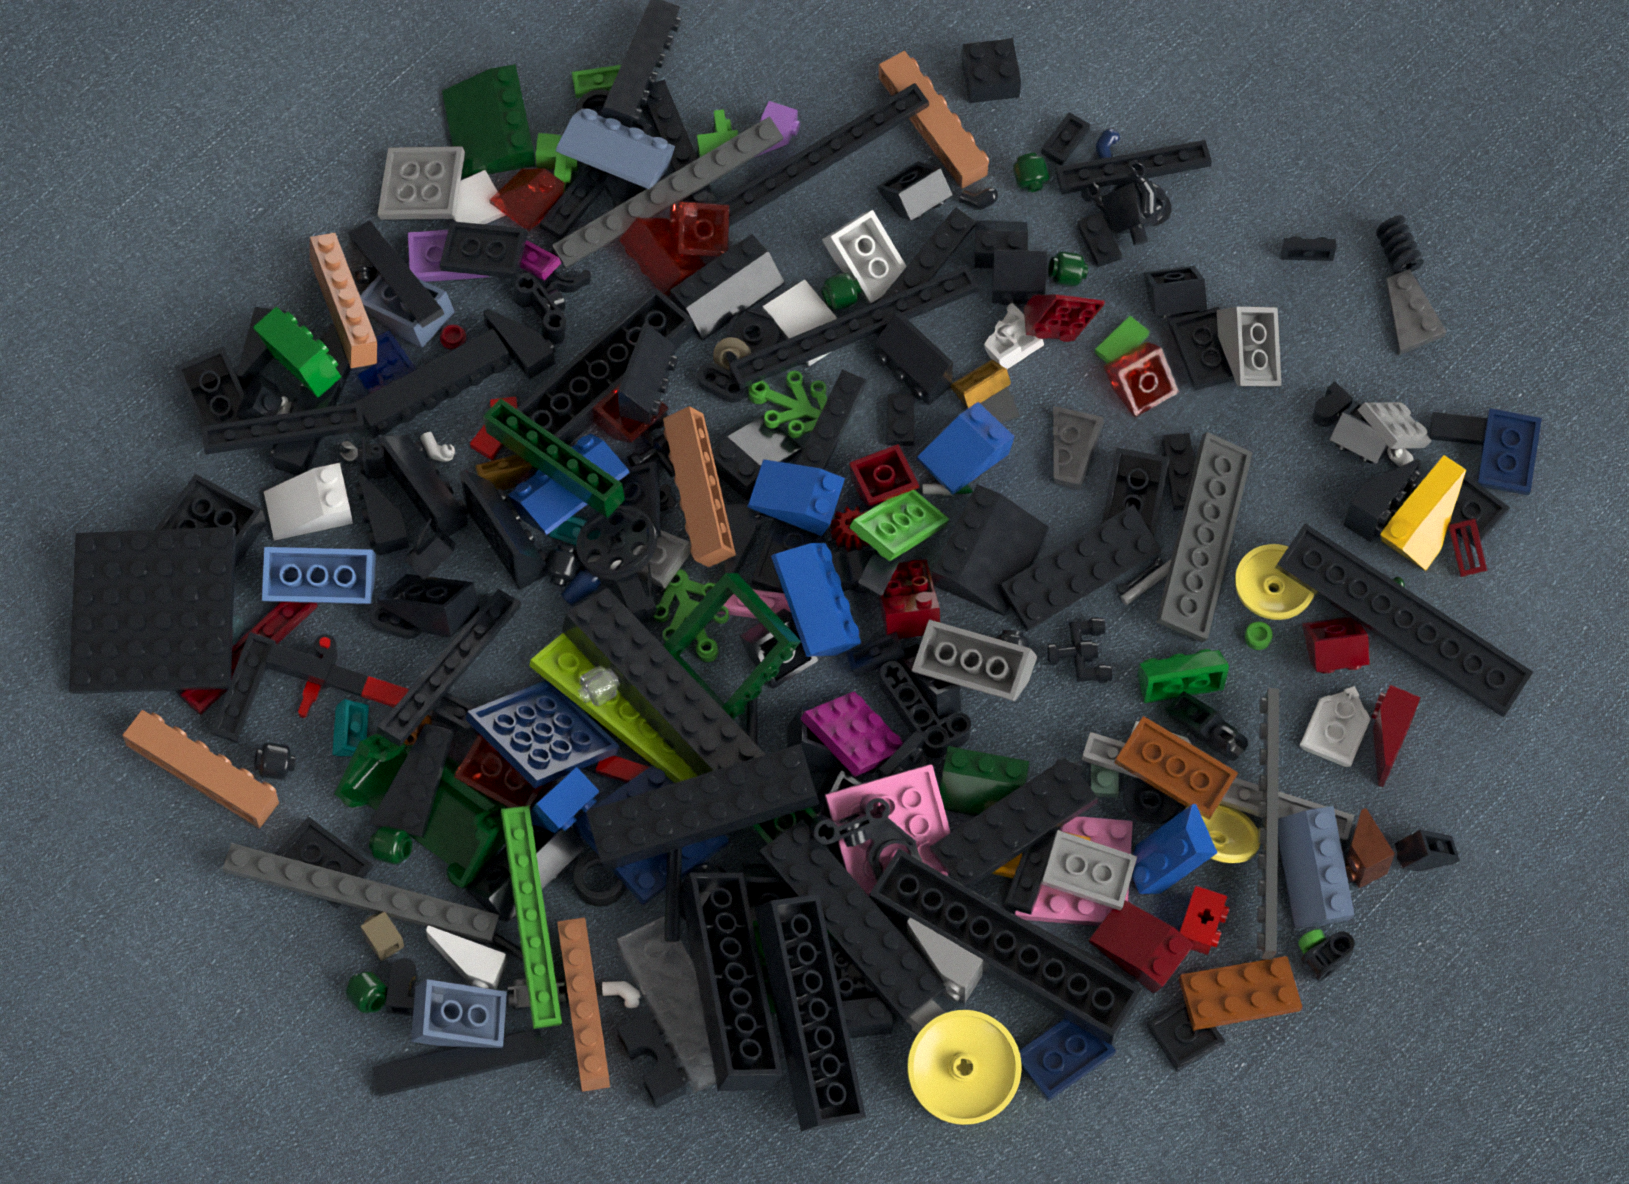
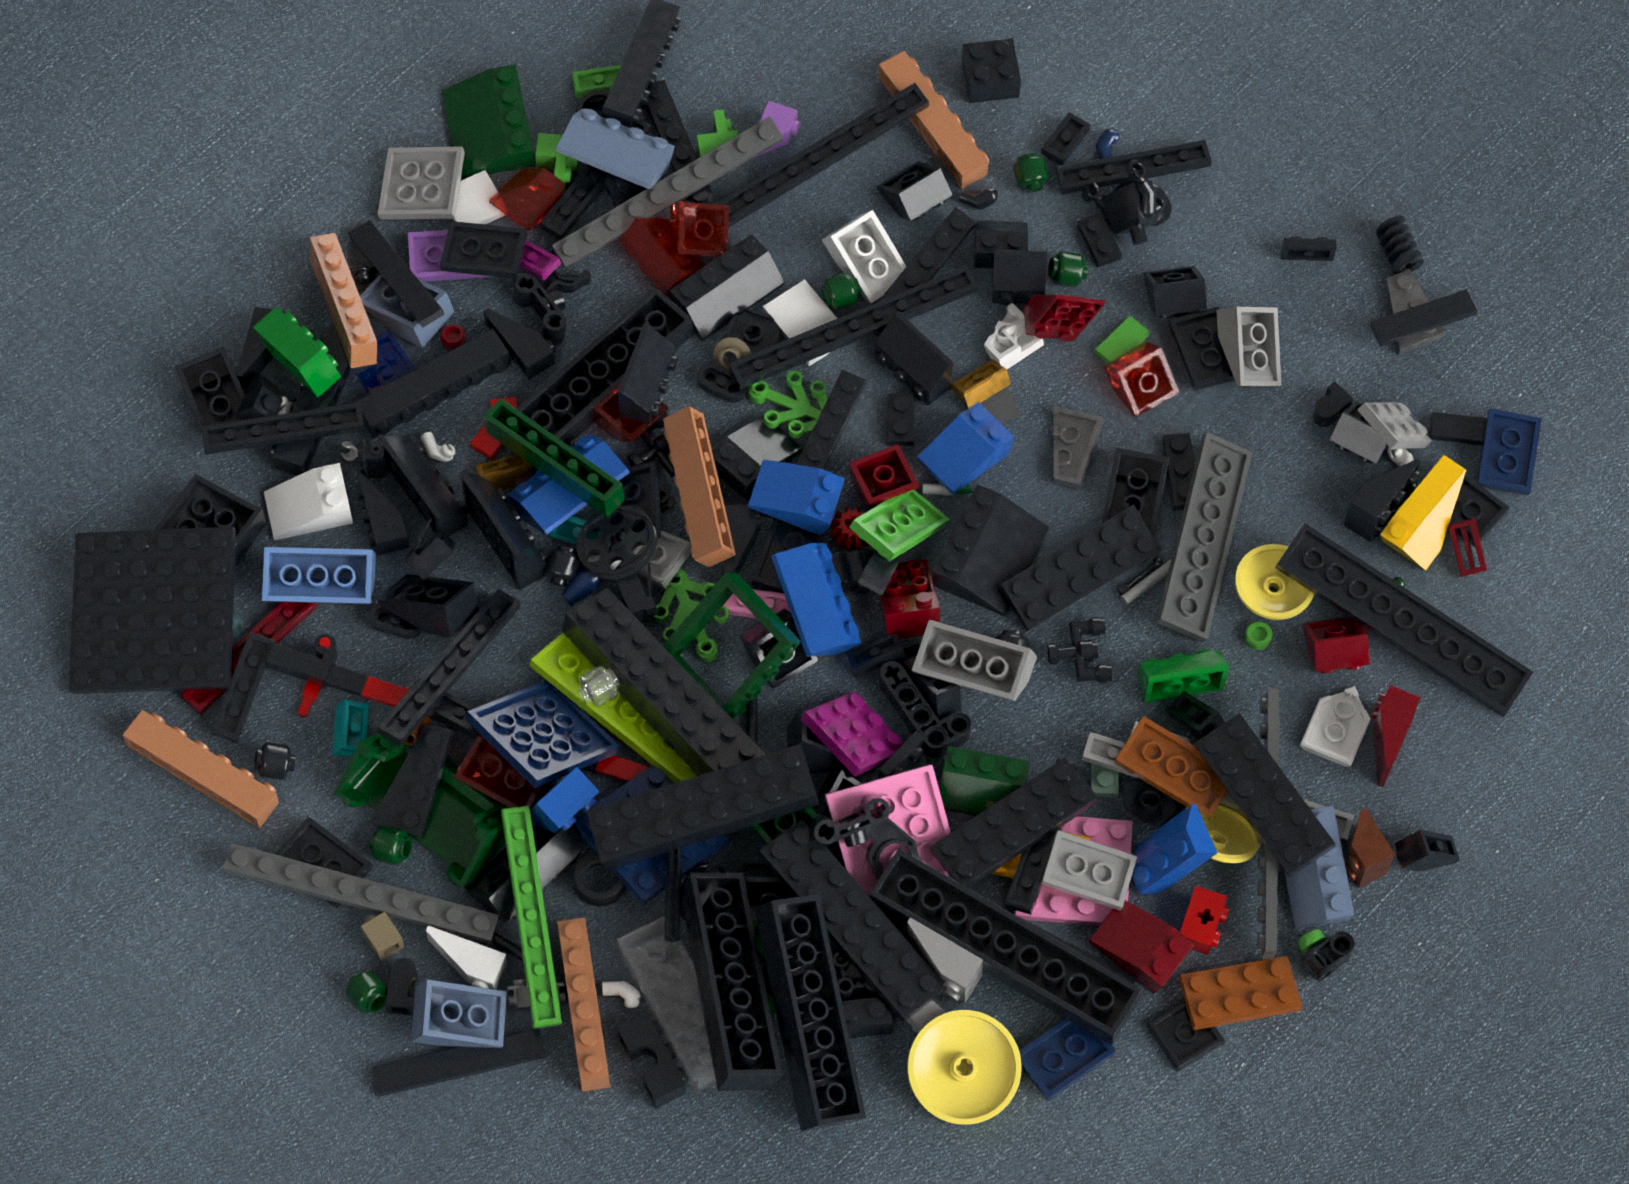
none -> black plate [1194,713,1336,877]
none -> black tile [1370,289,1477,347]

